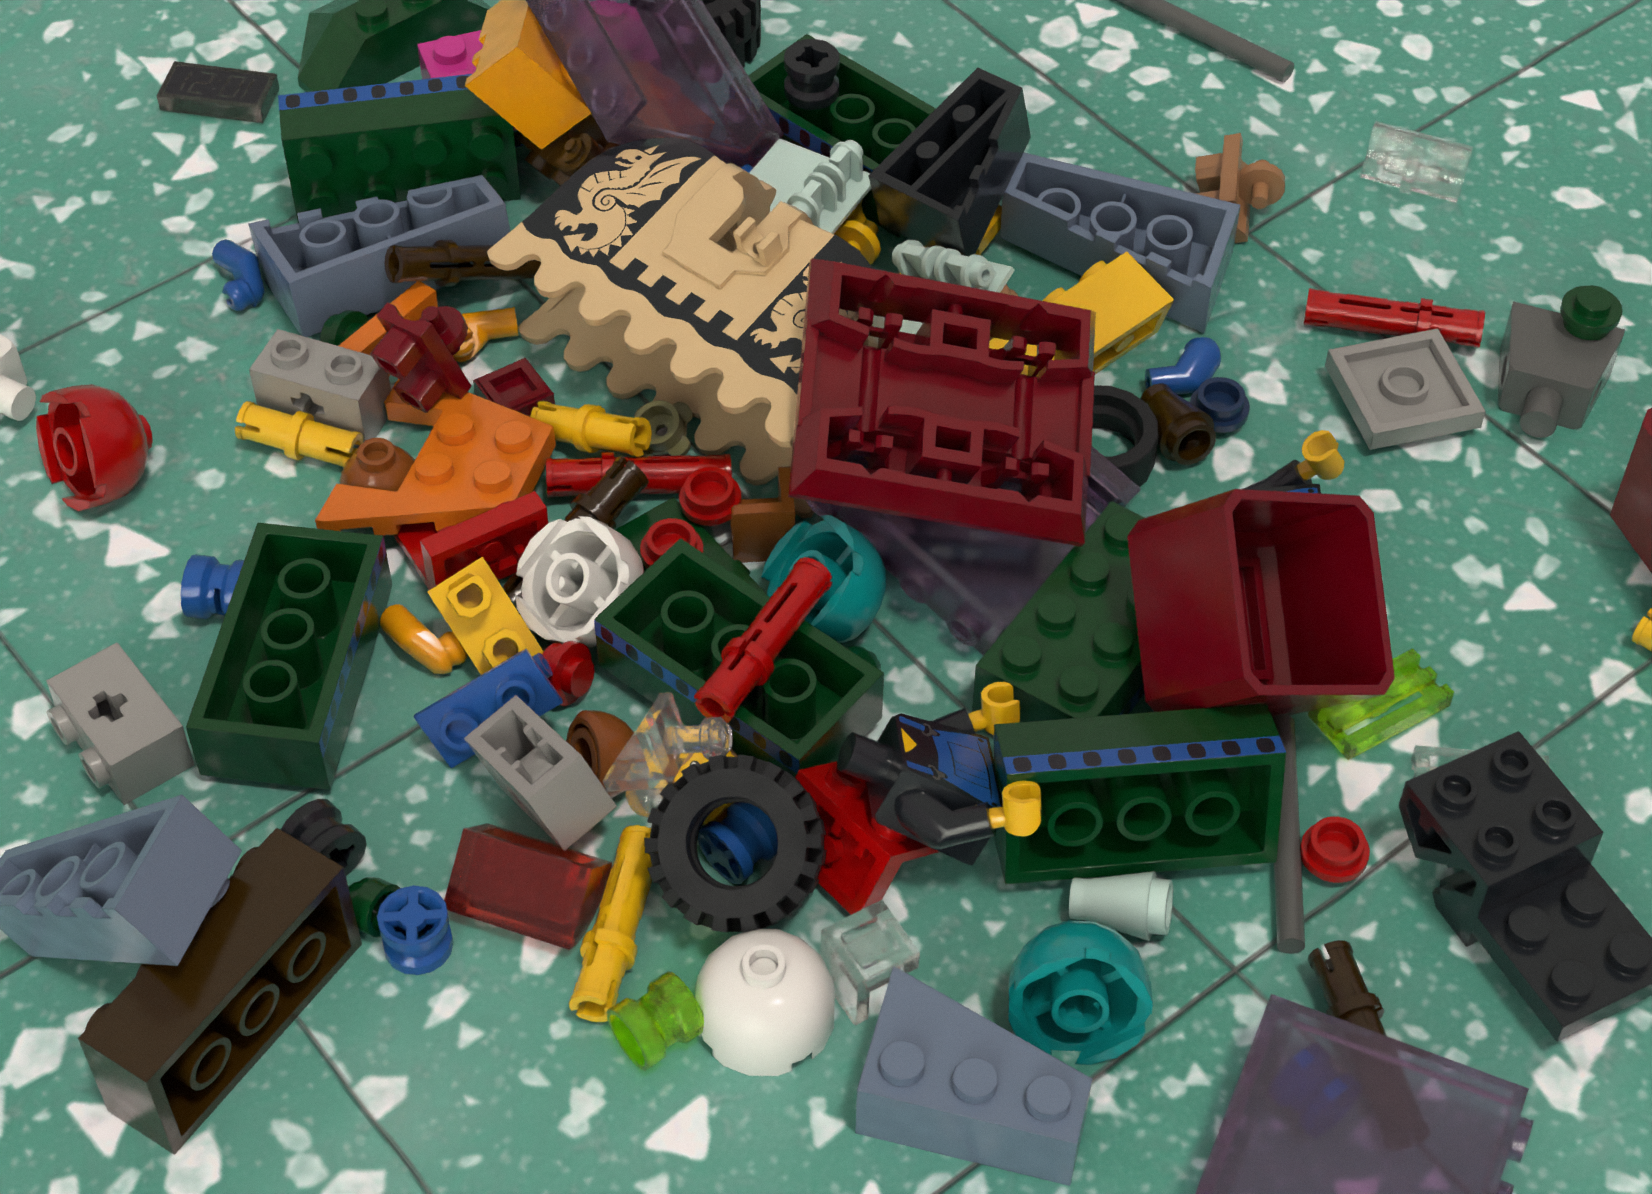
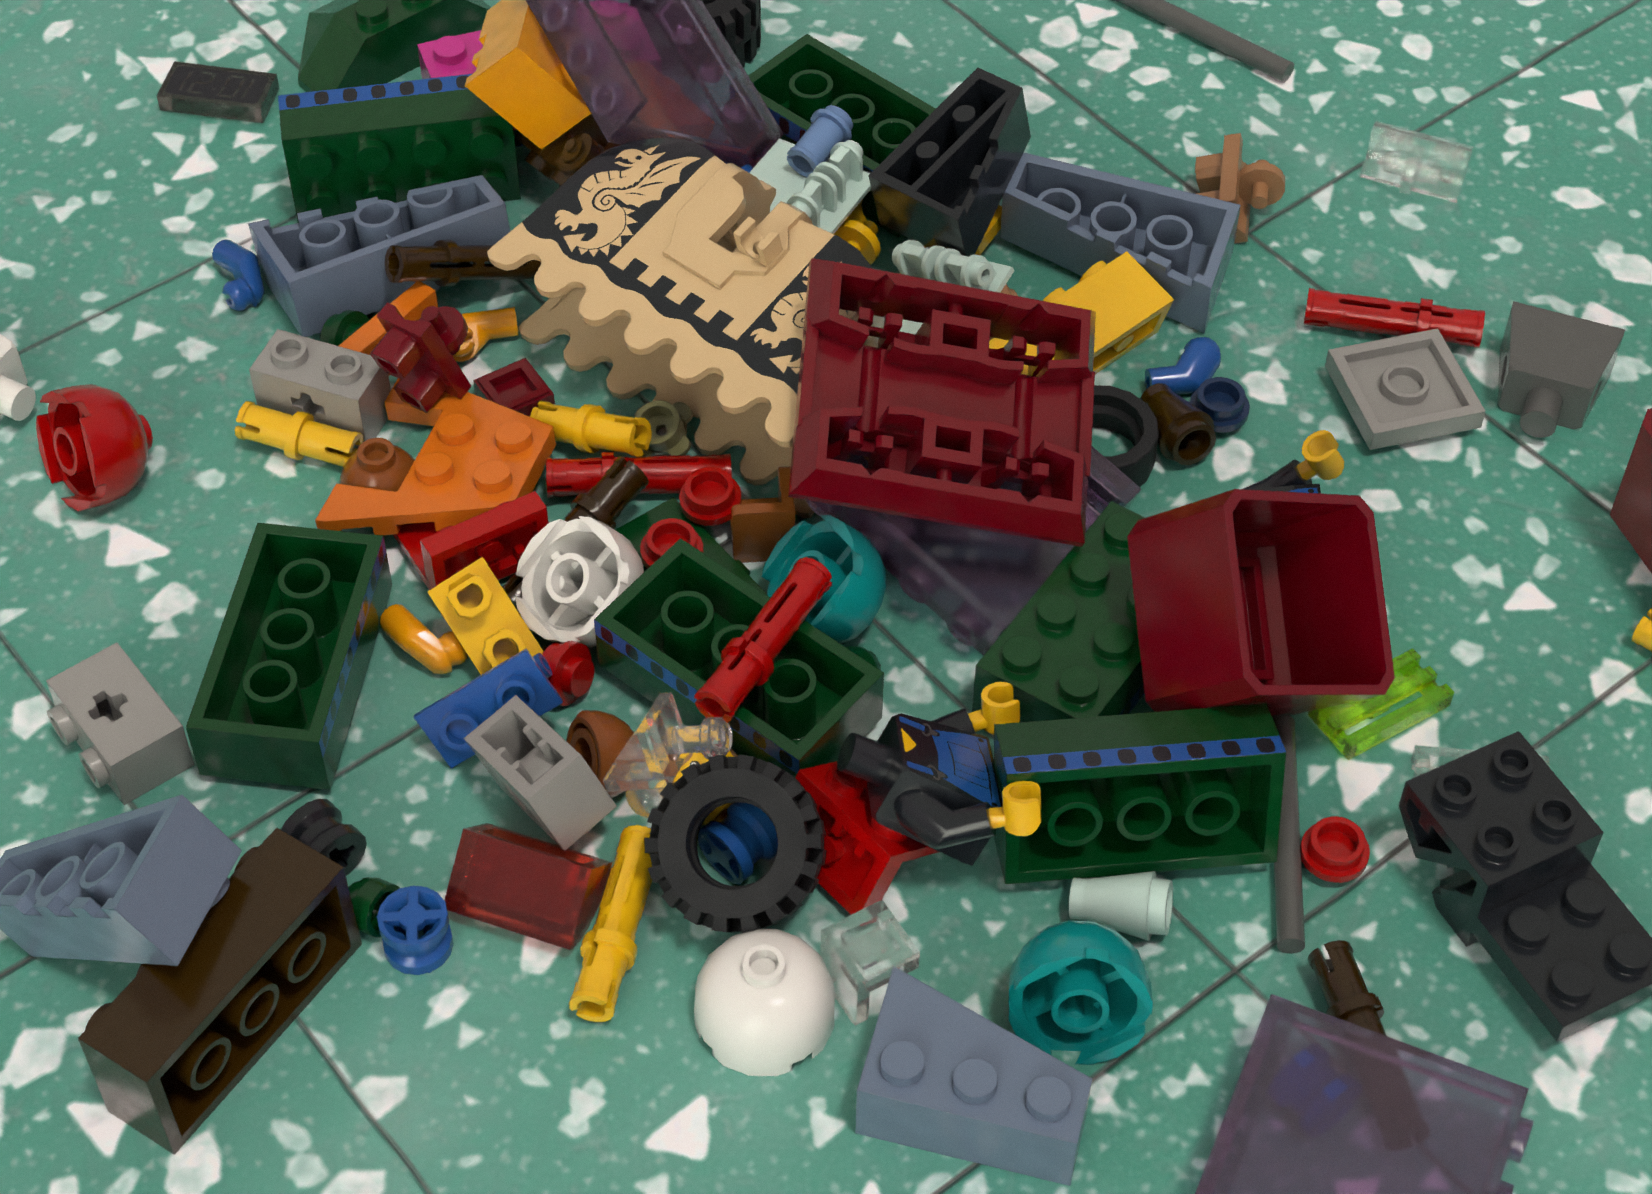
blue wheel [180,554,244,619] -> none
clear neon green wheel [607,971,704,1071] -> none
black wheel [784,39,840,110] -> none
dark green plate [1560,285,1622,340] -> none
none -> medium blue pin [787,105,853,177]

